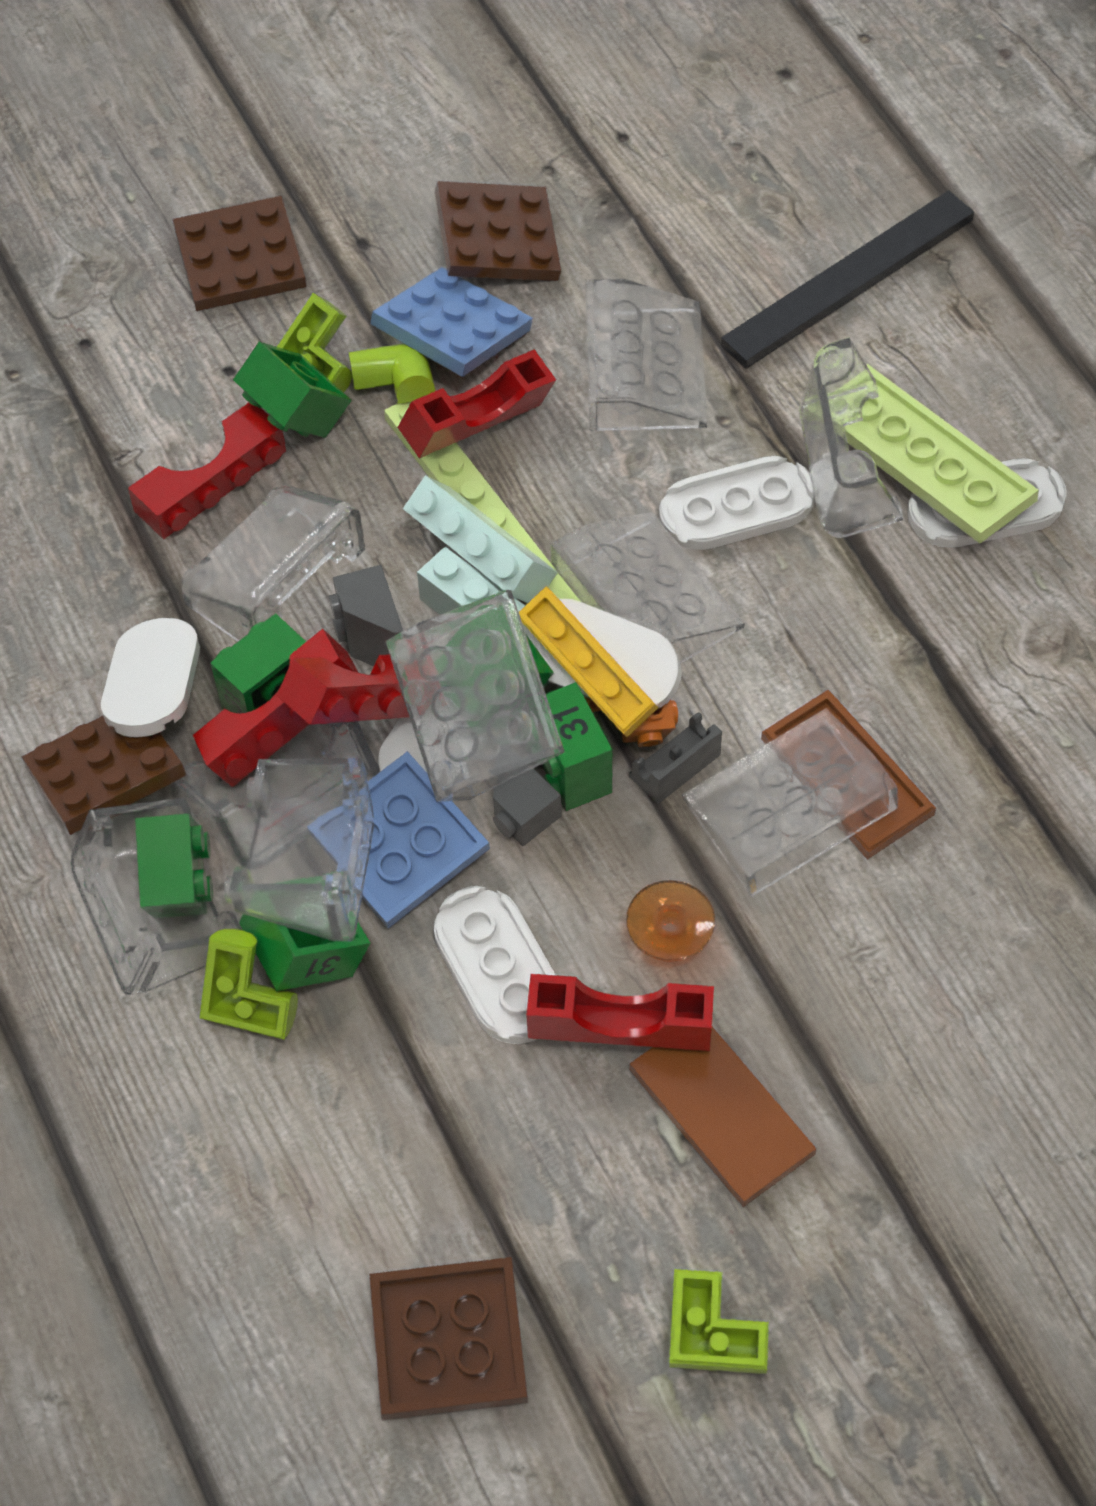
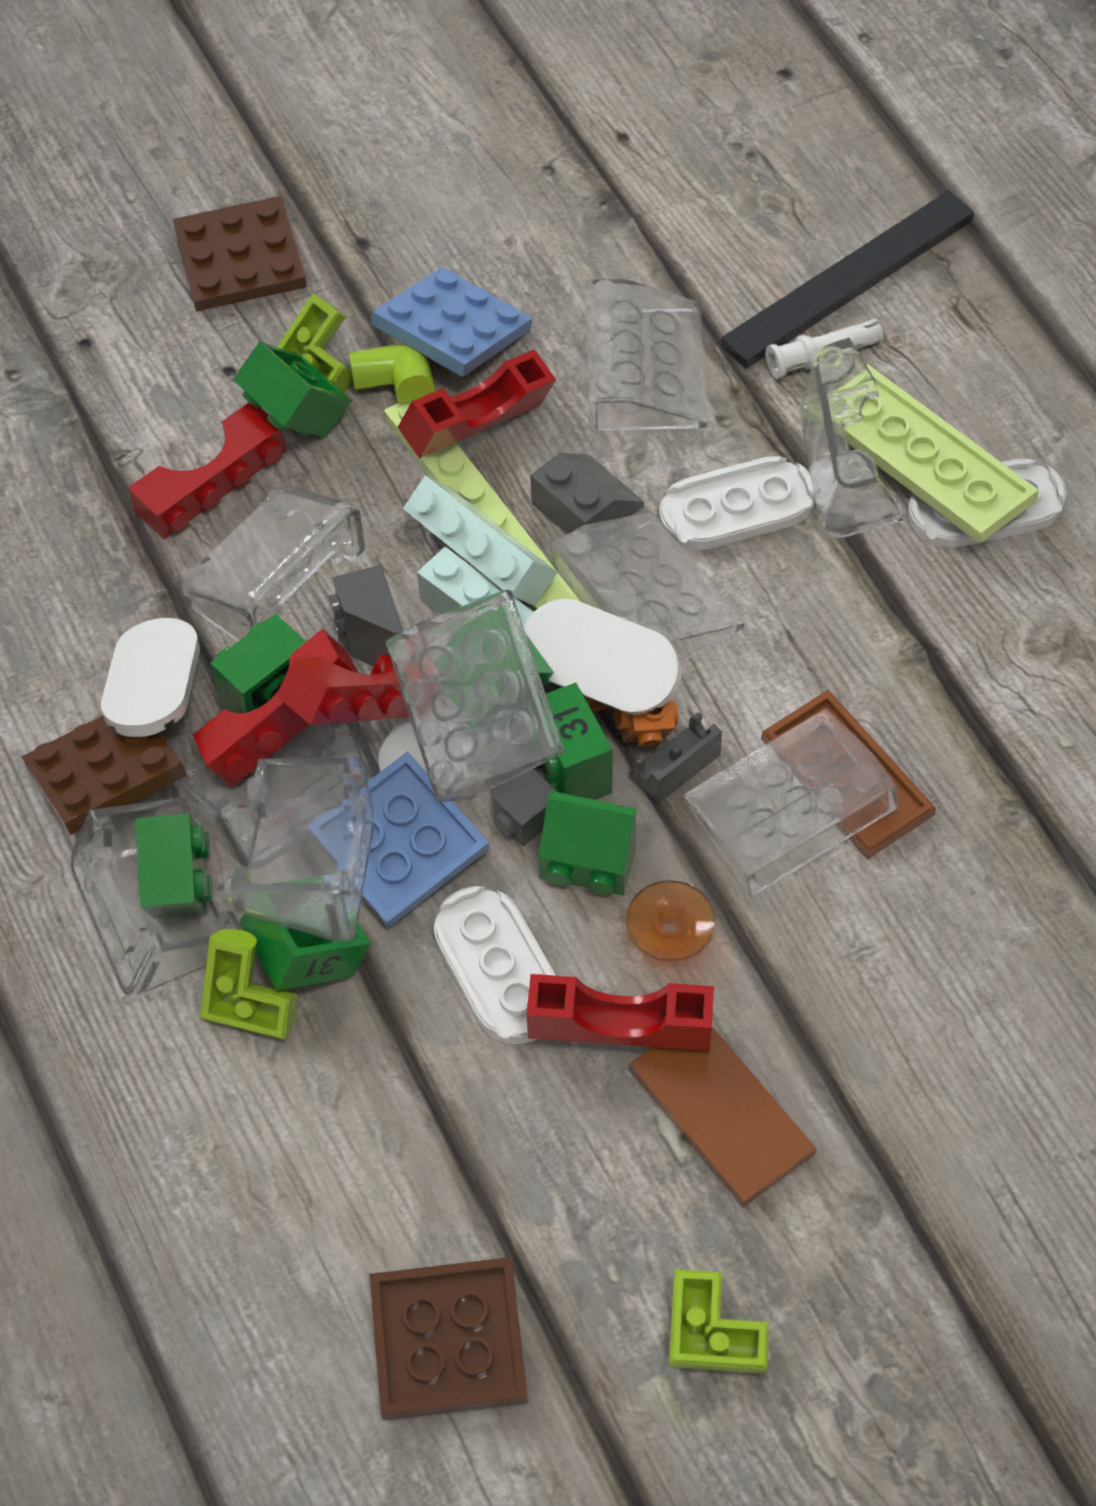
reddish brown plate [435,181,561,281] -> none
yellow tile [516,586,659,737] -> none
none -> dark grey slope [530,453,644,551]
none -> green slope [538,791,636,896]
none -> white pin [766,318,883,379]

